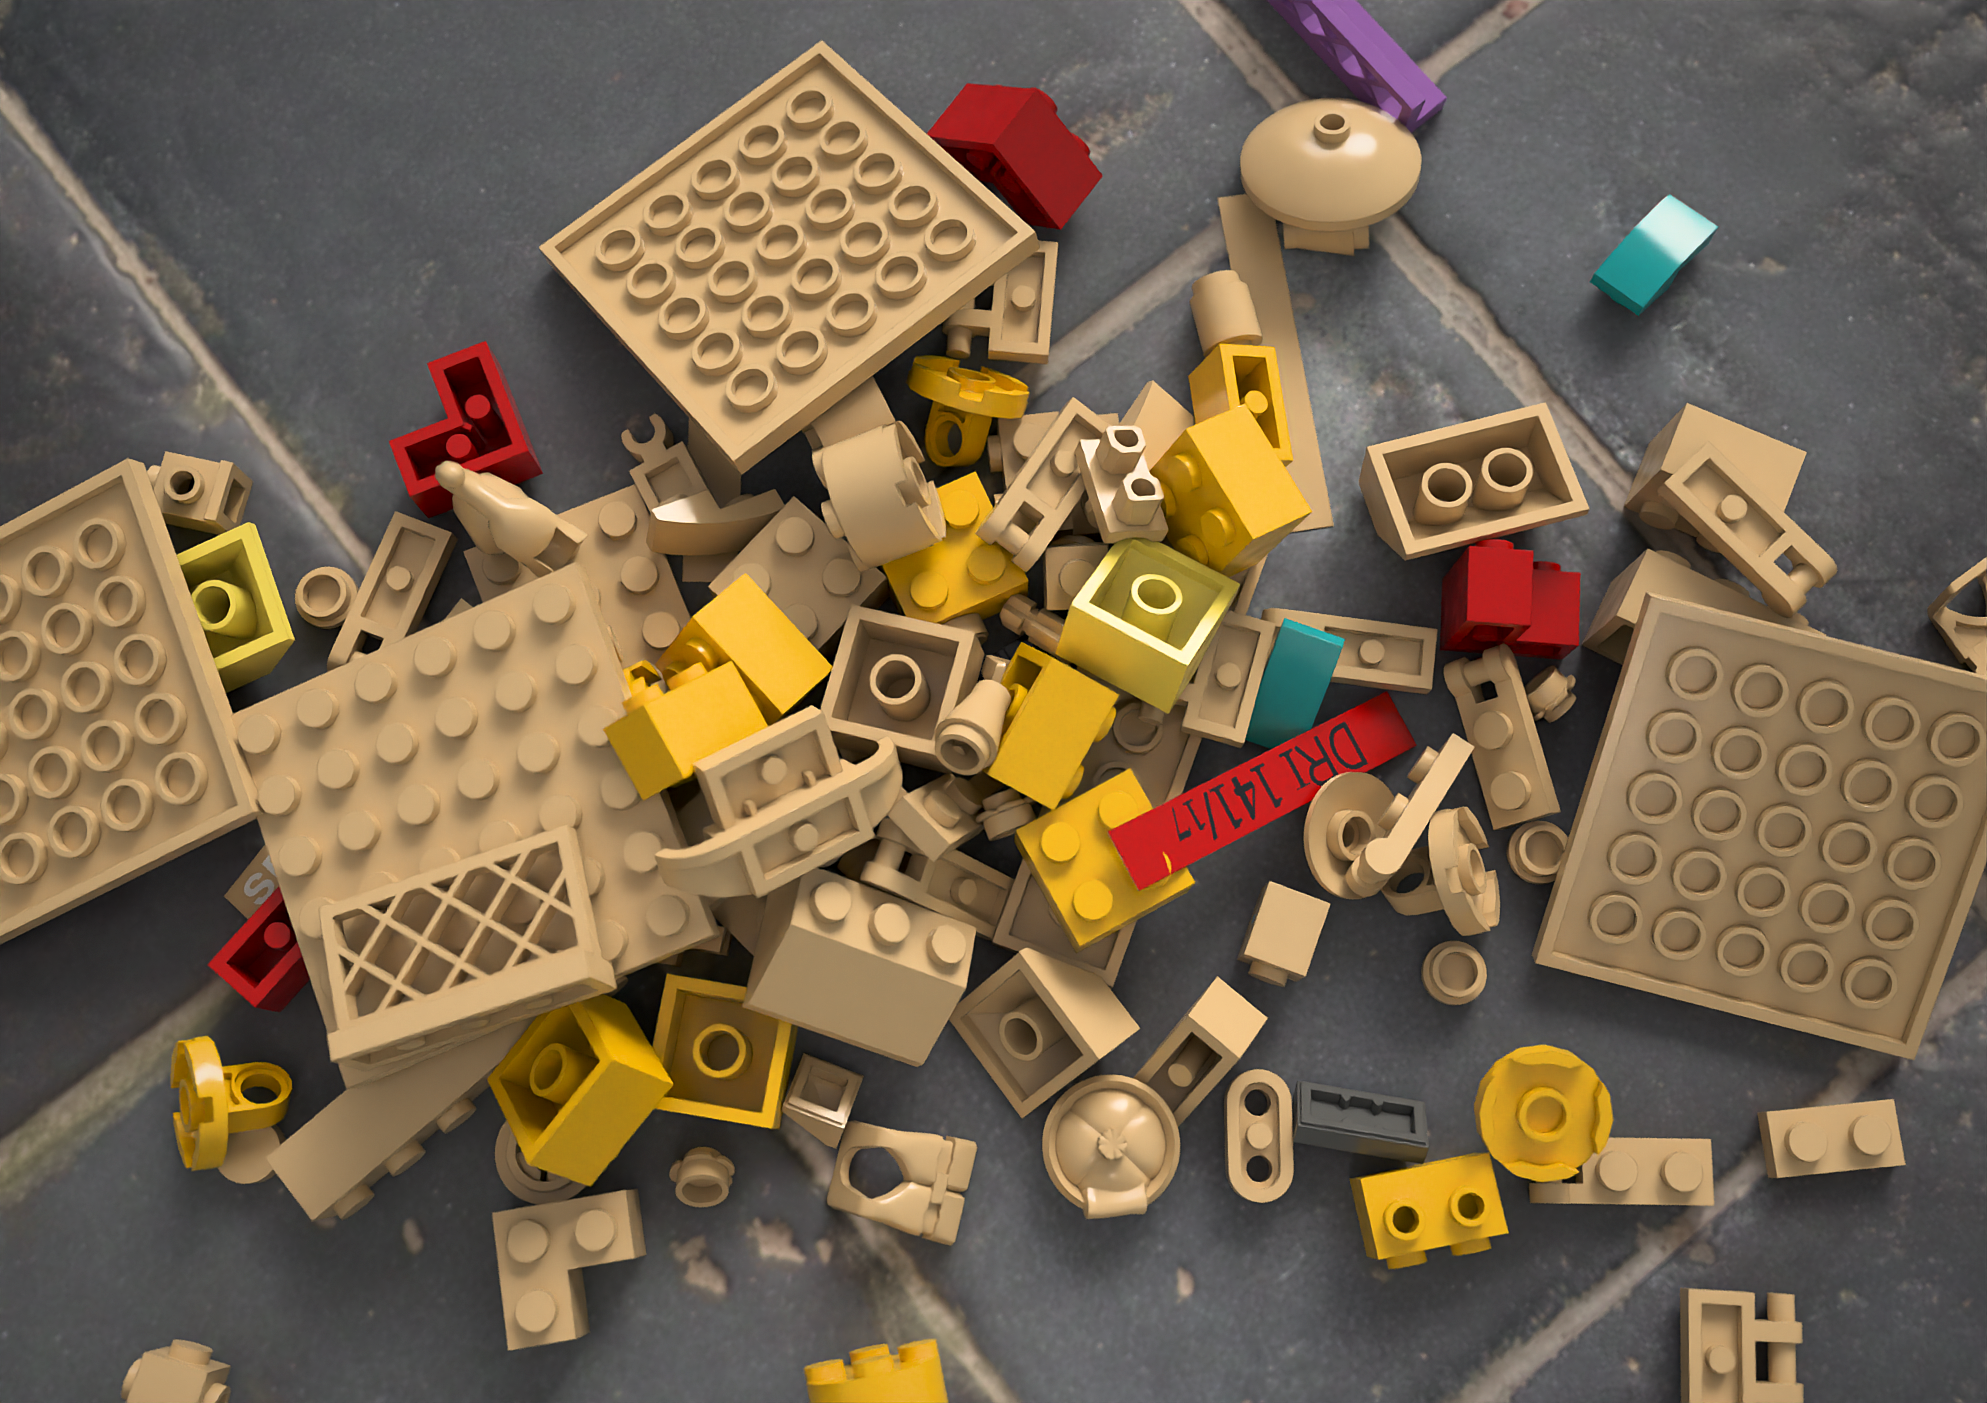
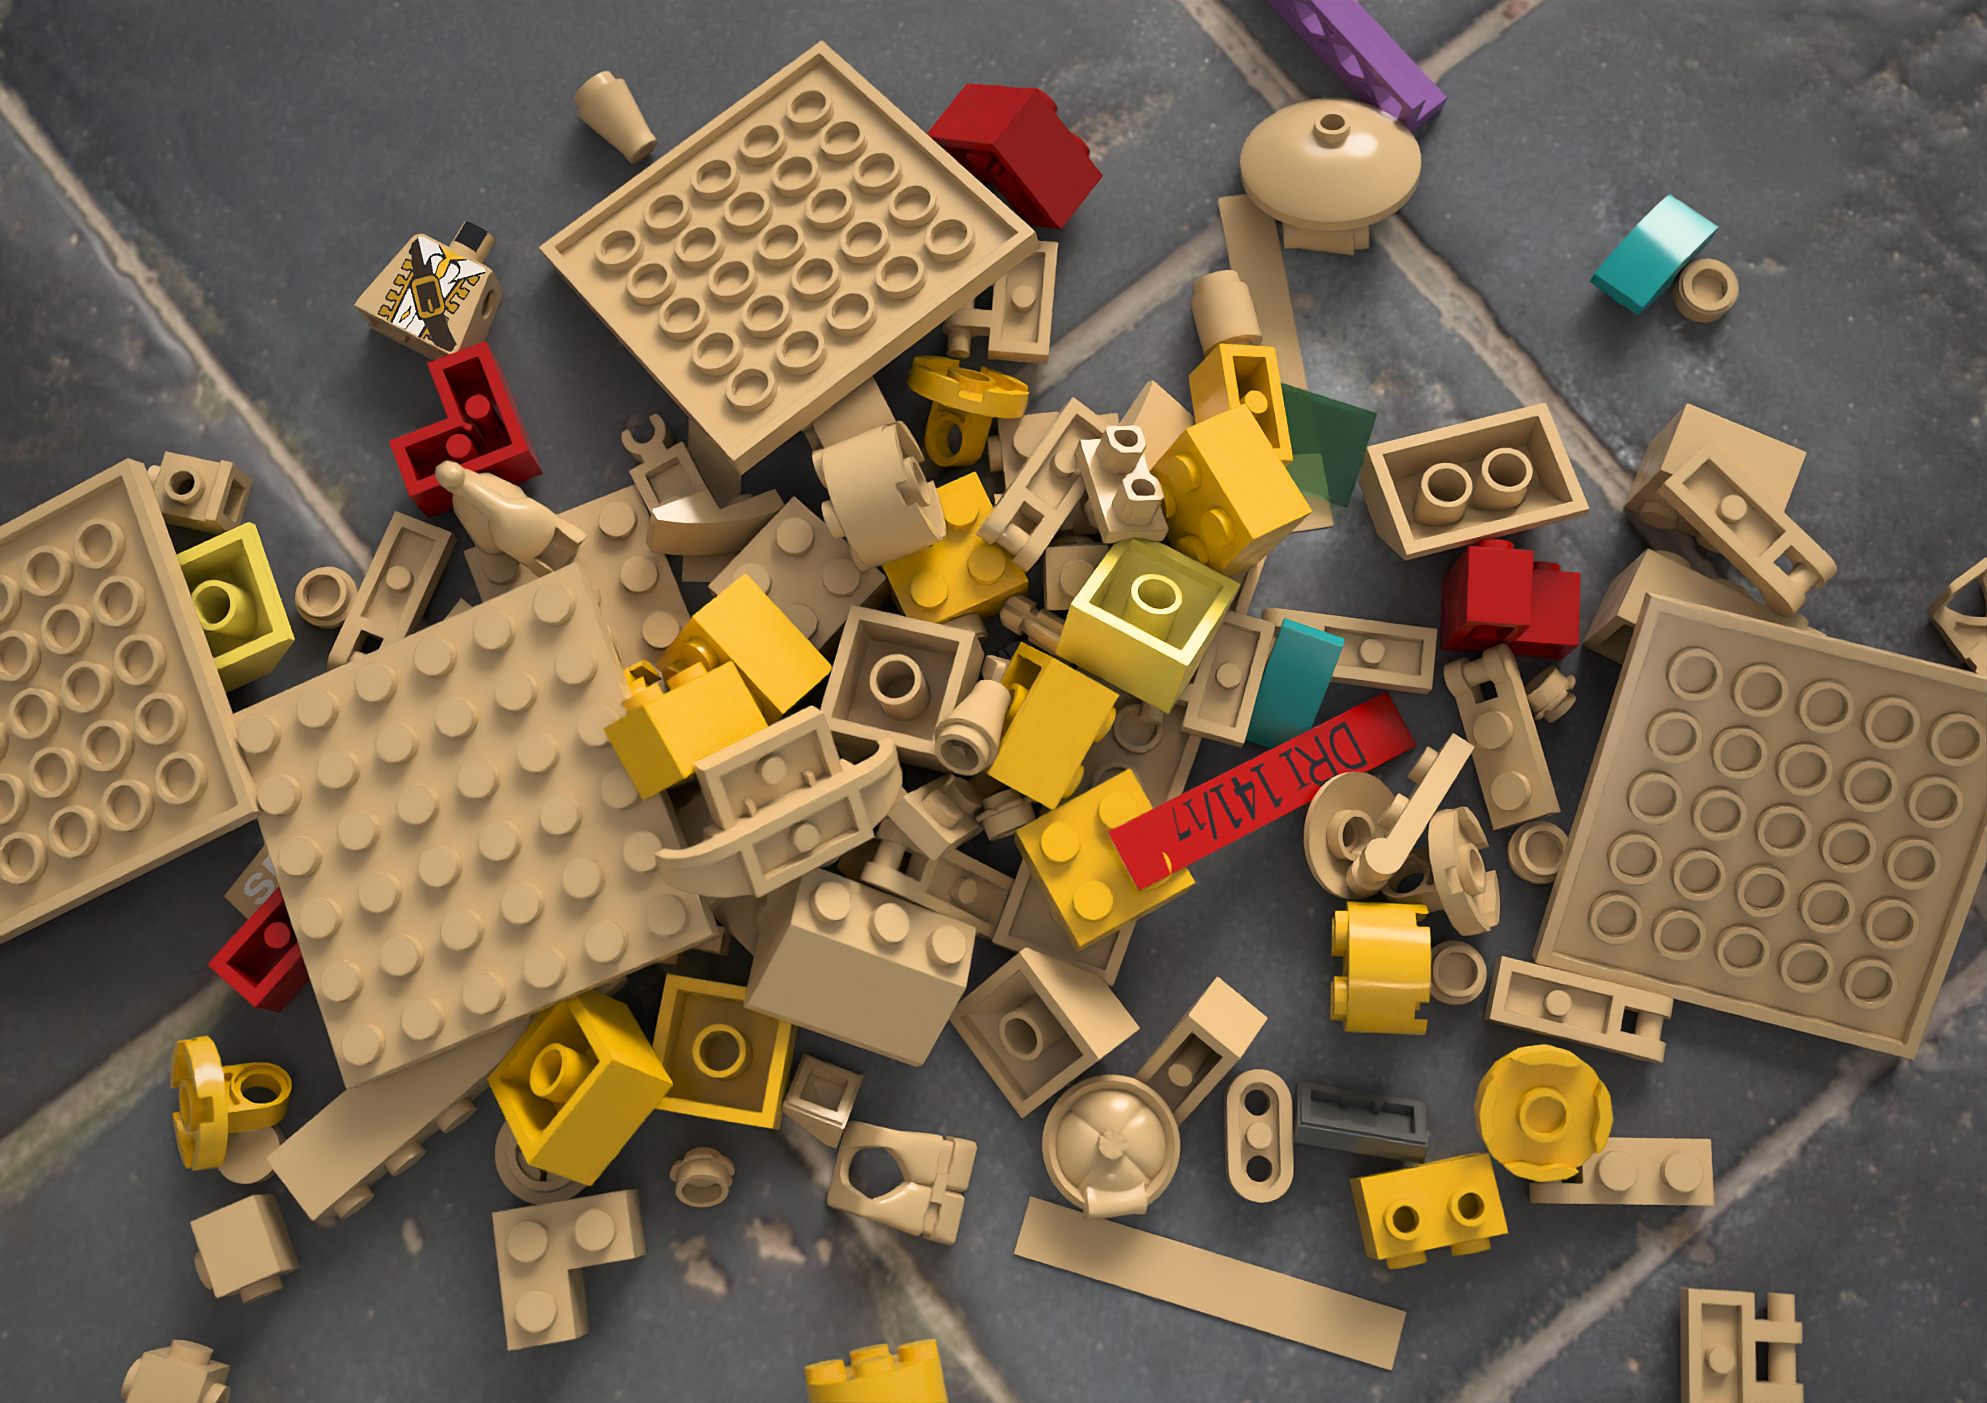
tan fence [318,825,617,1071] -> none
tan brick [1237,881,1331,987] -> none
tan plate [1757,1099,1906,1178] -> none
none -> tan brick [190,1194,301,1304]
none -> torso [354,221,503,360]
none -> tan cone [573,71,658,164]
none -> tan sticker [1014,1196,1406,1371]
none -> clear green piece [1281,382,1377,508]
none -> yellow brick [1330,901,1431,1035]
none -> tan plate [1484,956,1674,1063]
none -> tan tile [1672,259,1739,323]

